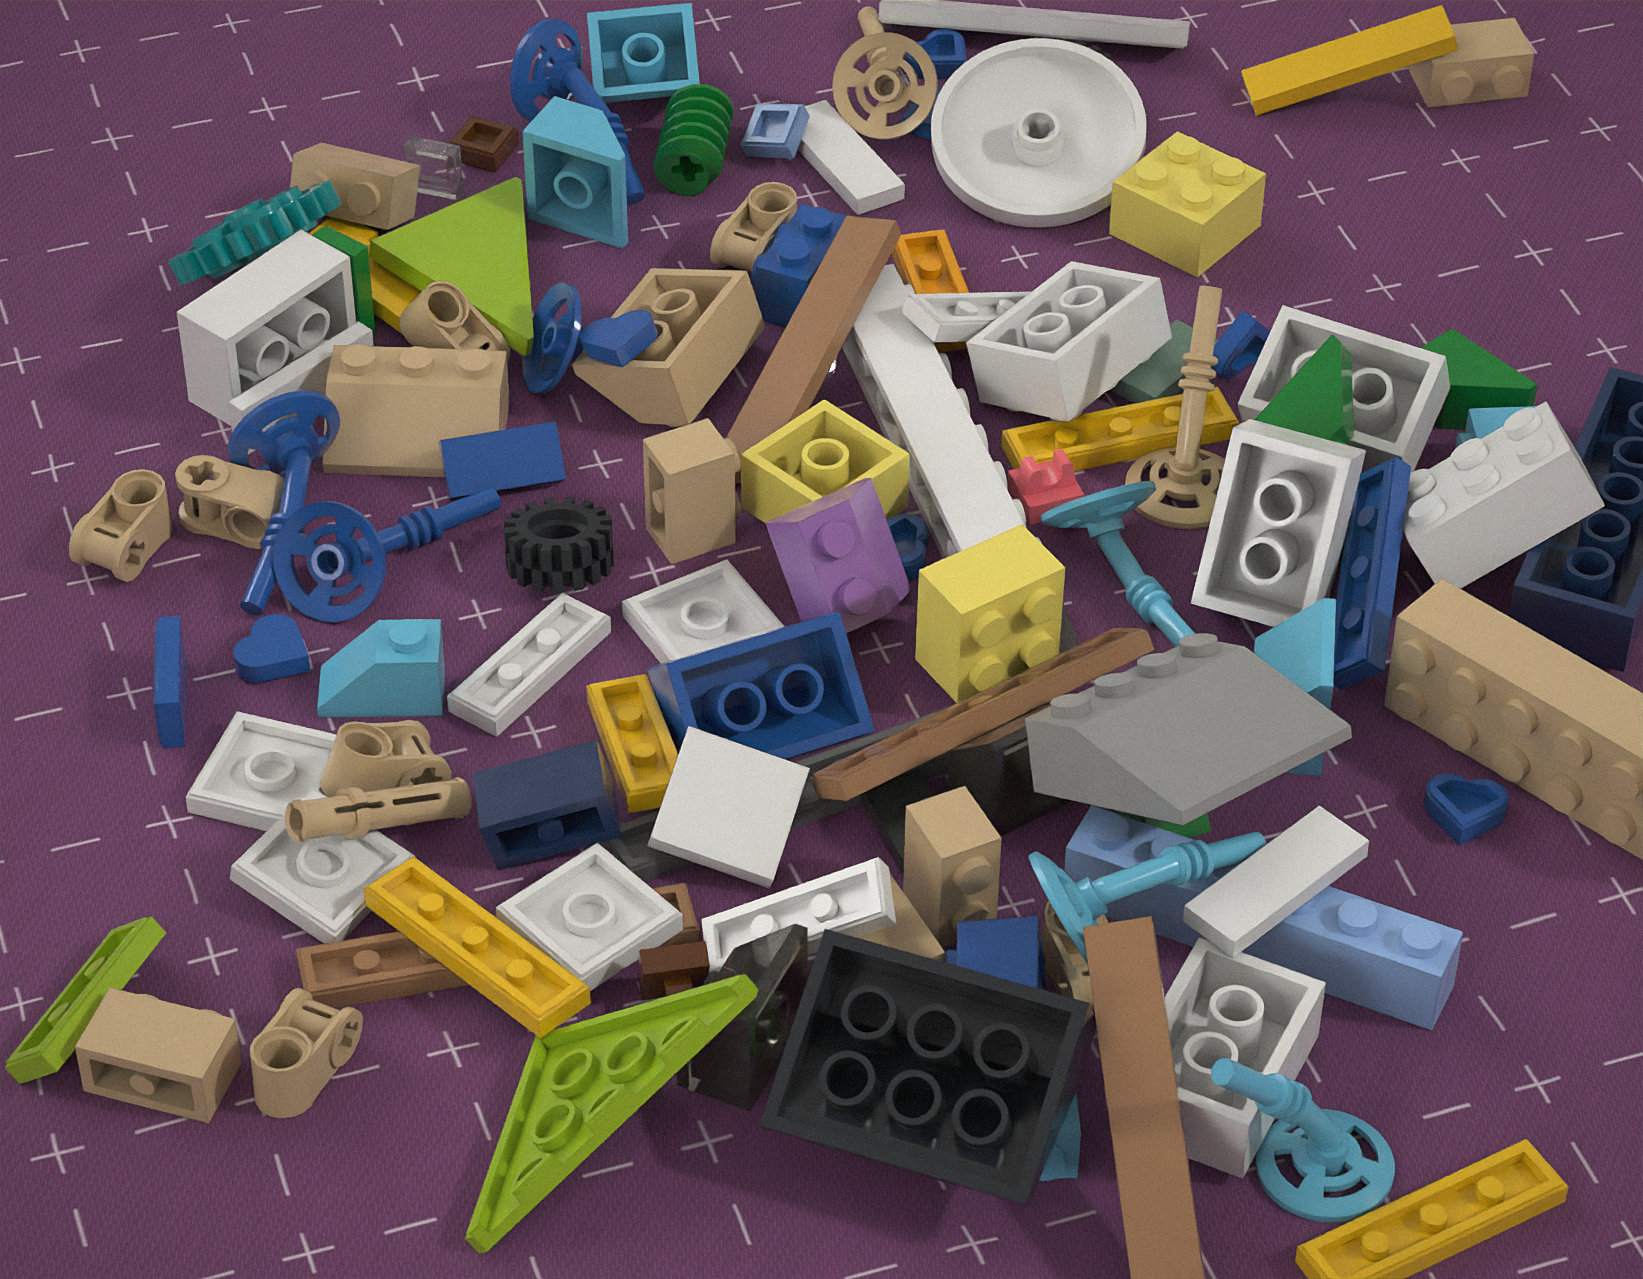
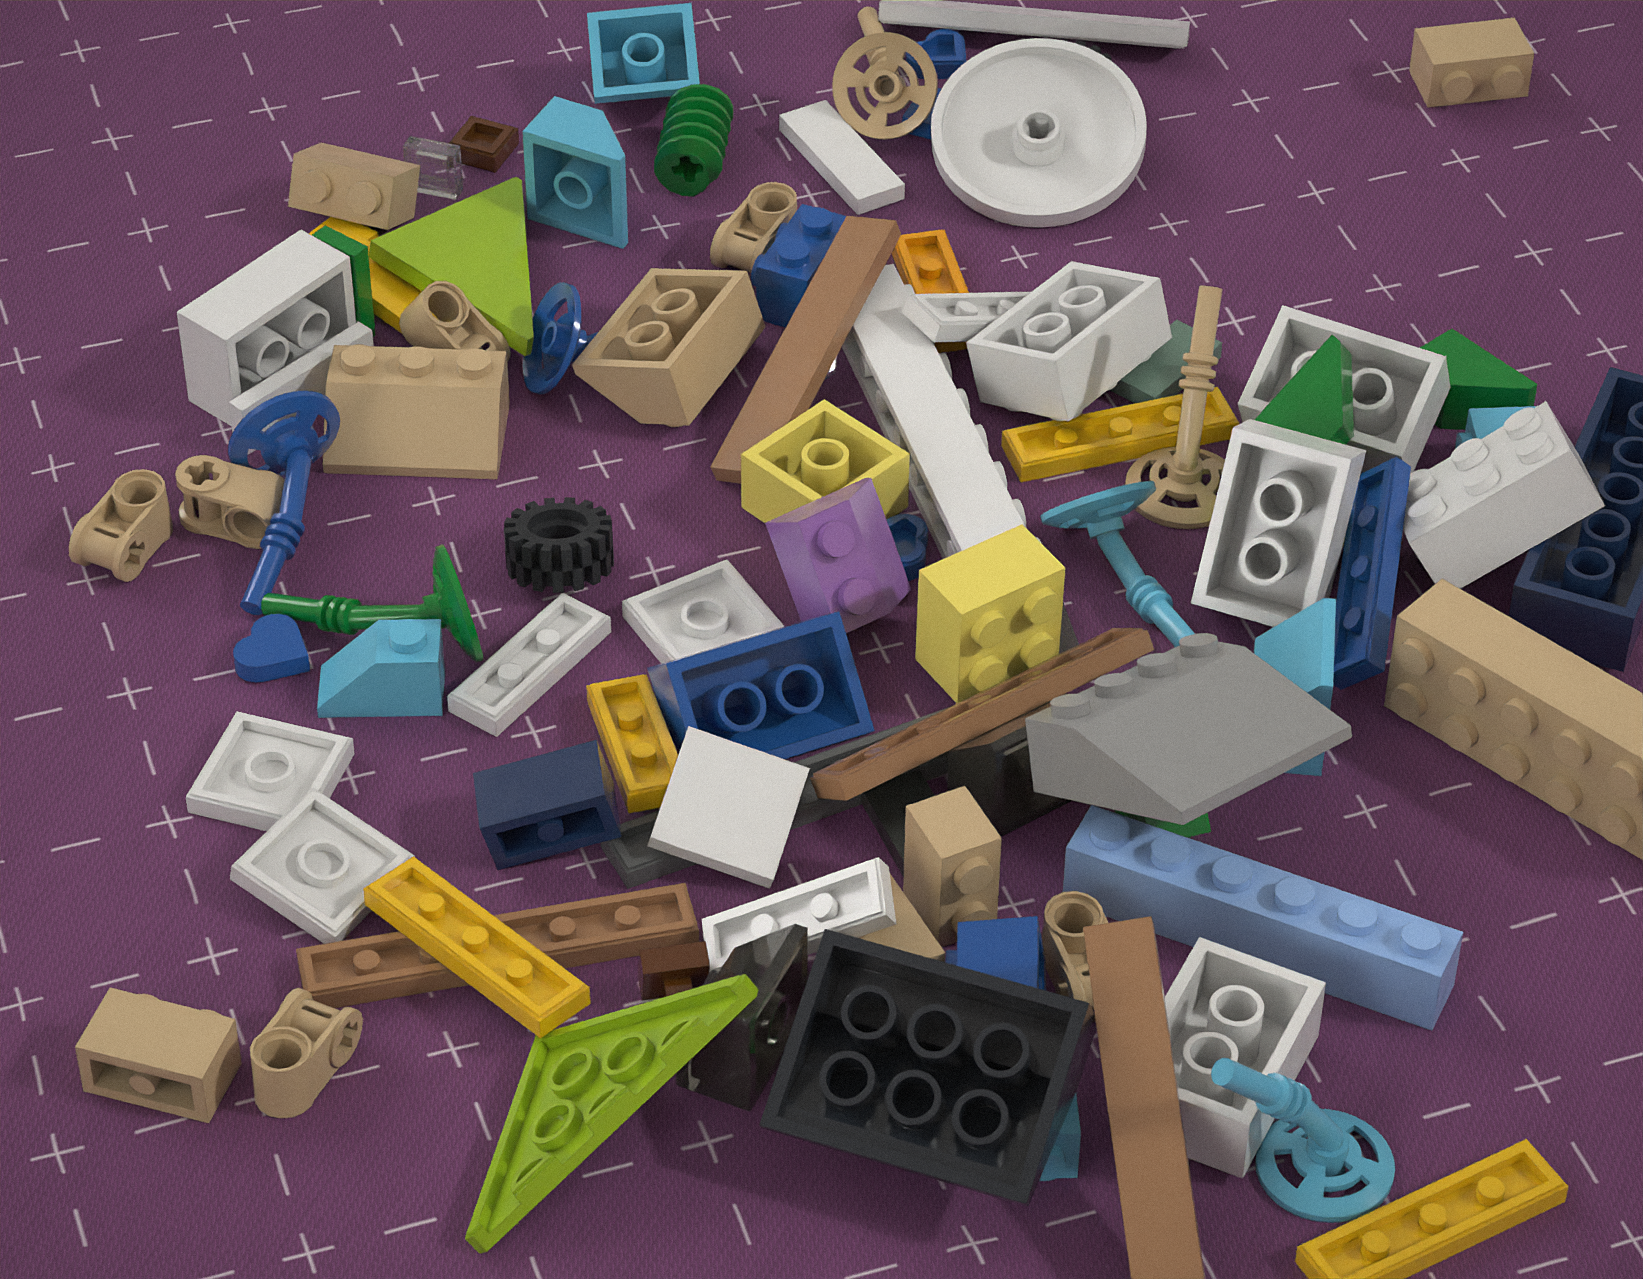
lime tile [4,916,166,1084] -> none
blue tile [153,616,187,748] -> none
teal gear [168,179,341,285] -> none
blue dish [273,487,501,622] -> none
tan pin [285,777,472,843] -> none
tan piece [320,720,452,797] -> none
blue tile [439,421,566,499] -> none
white tile [496,843,683,991] -> none
blue dish [510,18,645,205] -> none
blue tile [579,310,658,368] -> none
tan brick [643,418,741,564] -> none
medium blue tile [740,104,810,158] -> none
coral tile [1007,449,1085,525] -> none
medium azure dish [1029,832,1266,964] -> none
light yellow brick [1109,131,1266,277] -> none
white tile [1183,806,1369,958] -> none
blue tile [1211,310,1271,379] -> none
yellow tile [1241,5,1458,115] -> none
blue tile [1423,773,1510,845] -> none
none -> green dish [261,544,484,663]

